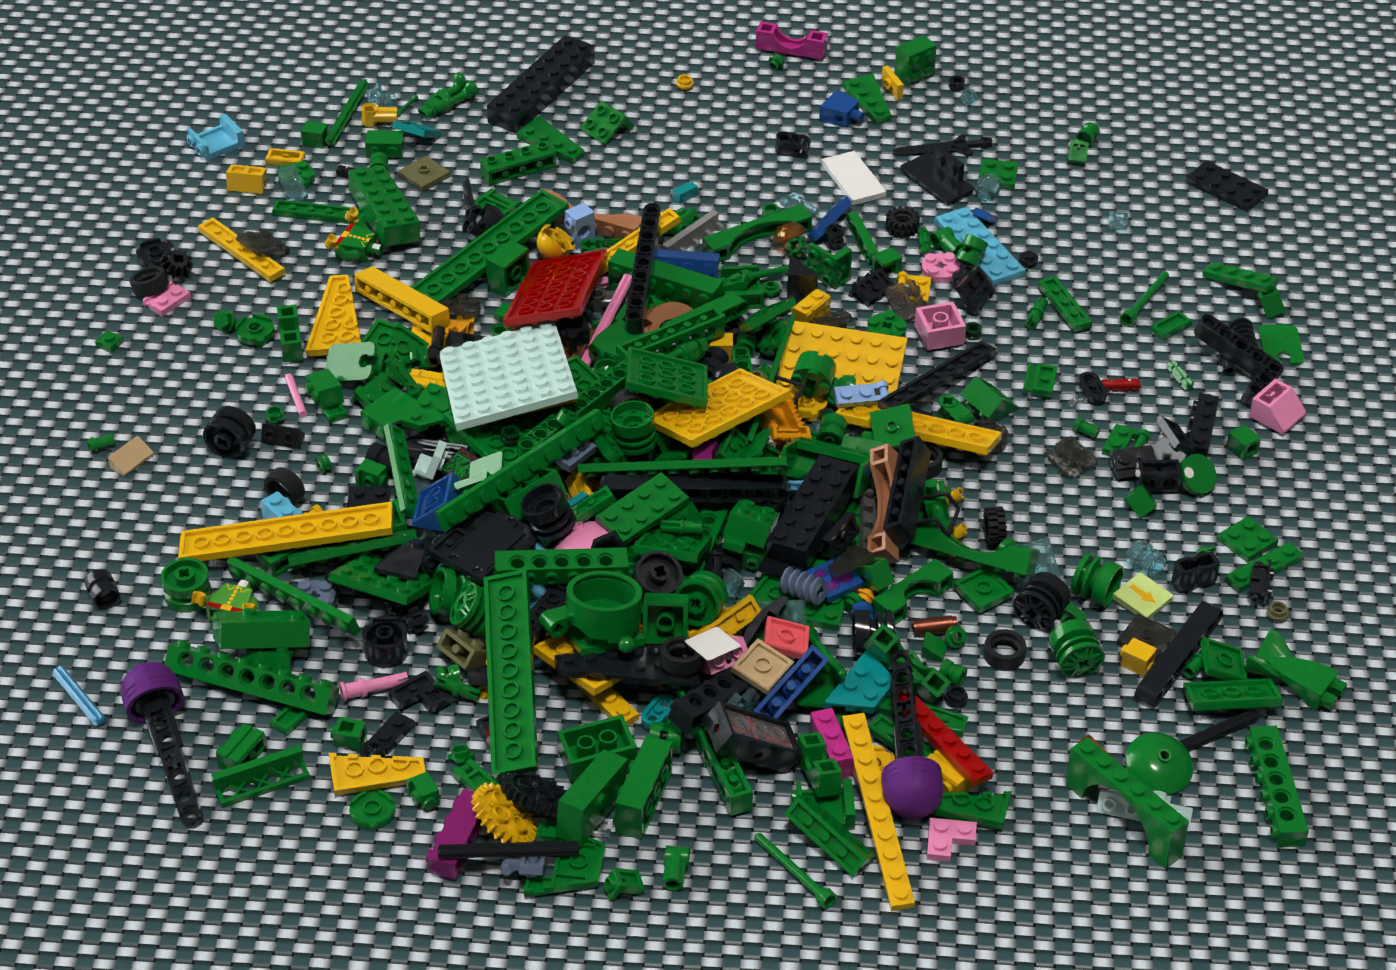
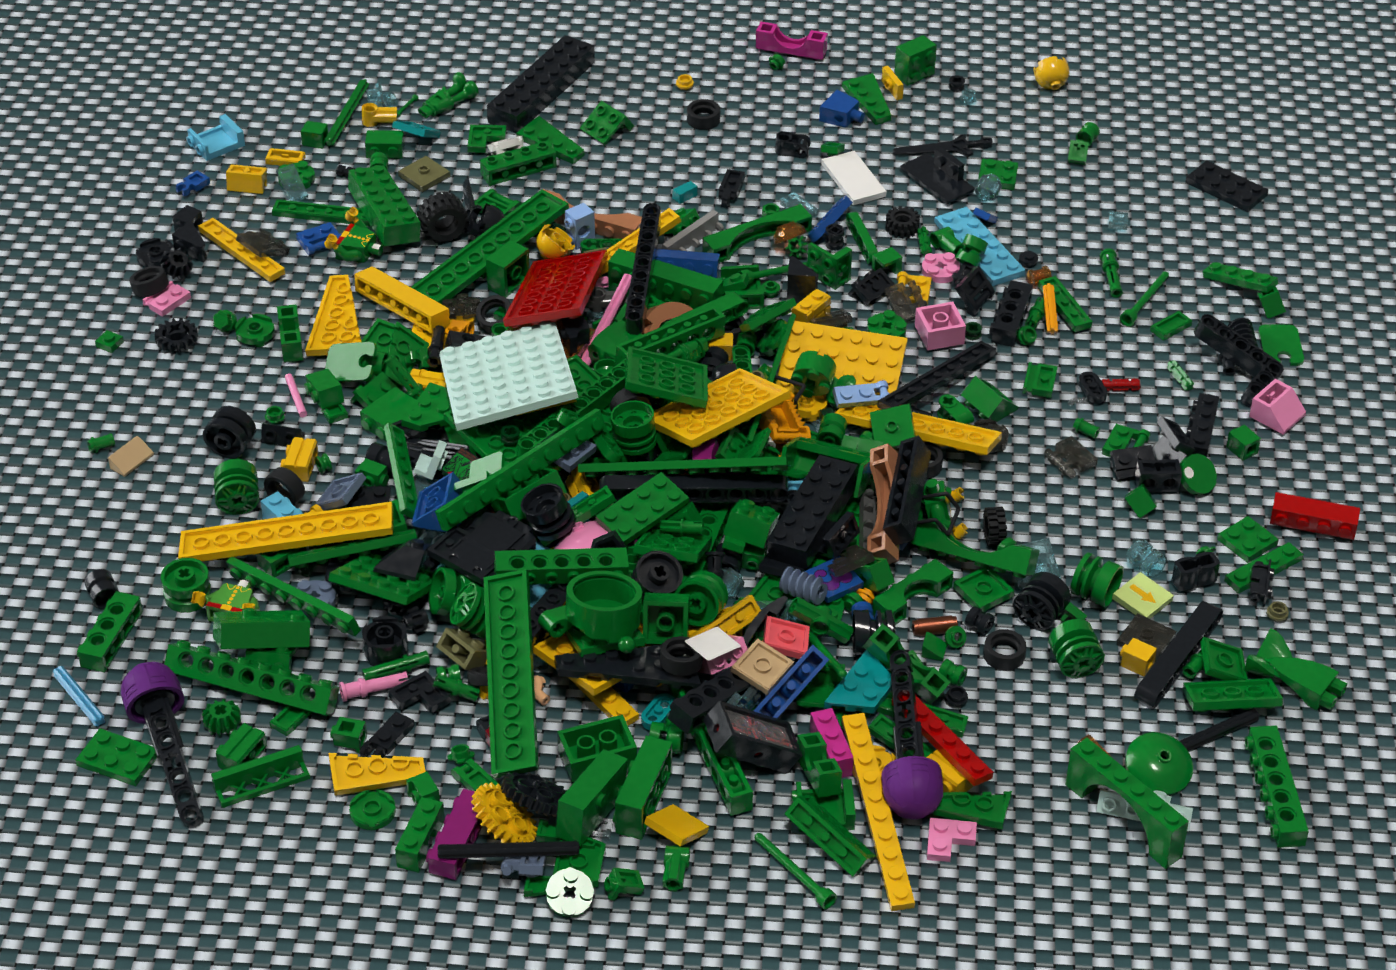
none -> green plate [75,728,158,787]
none -> green brick [77,591,143,673]
none -> black gear [154,318,198,353]
none -> black arch [172,205,207,262]
none -> blue plate [176,170,210,196]
none -> green gear [202,698,241,737]
none -> green wheel [213,459,259,515]
none -> yellow brick [281,437,319,482]
none -> blue plate [296,222,342,256]
none -> sand blue plate [316,473,366,511]
none -> green pin [362,650,430,681]
none -> green arch [395,797,445,873]
none -> black tyre [417,192,469,243]
none -> green plate [467,125,507,153]
none -> black tyre [476,295,511,334]
none -> white plate [487,136,524,155]
none -> light nougat arm [534,675,550,706]
none -> plate [546,867,594,917]
none -> yellow tile [644,804,710,847]
none -> black tyre [687,99,720,130]
none -> black hinge [718,169,745,208]
none -> green piece [788,596,854,644]
none -> green plate [821,142,845,156]
none -> black wheel [965,606,995,635]
none -> black brick [989,280,1033,347]
none -> green plate [1017,326,1037,345]
none -> clear orange bush [1027,266,1052,287]
none -> yellow cylinder [1033,56,1069,90]
none -> light orange axle [1043,283,1058,335]
none -> green pin [1099,249,1123,298]
none -> red brick [1270,492,1360,540]

